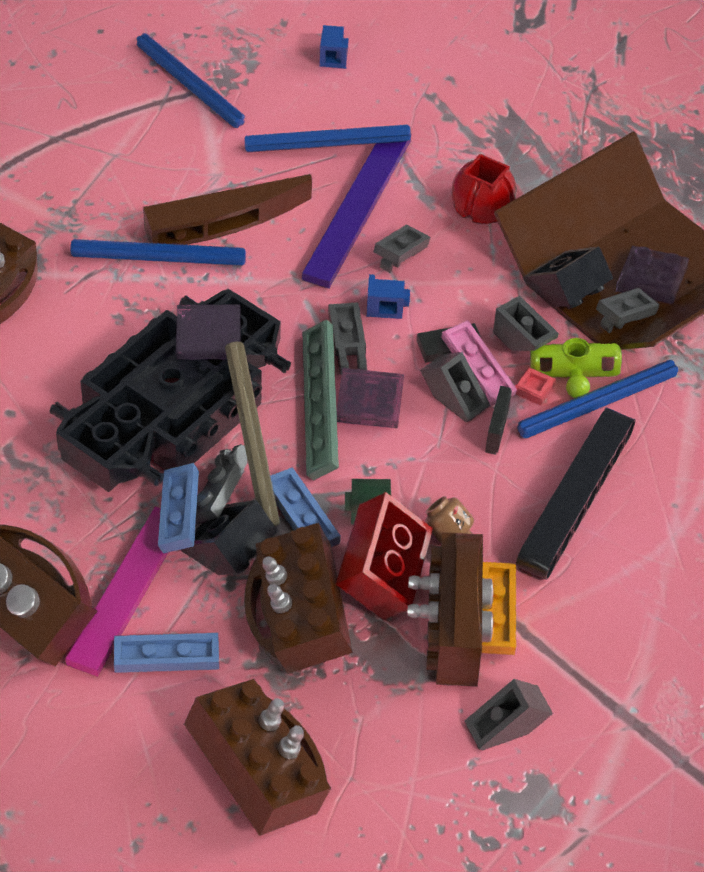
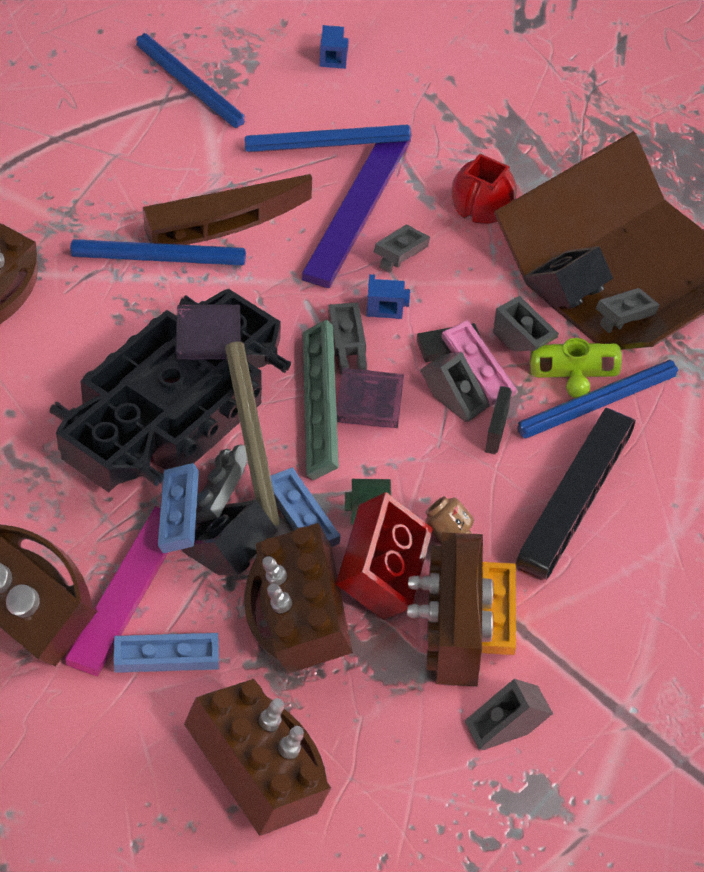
coral tile [515,367,556,406] -> none
clear purple tile [616,246,689,304] -> none

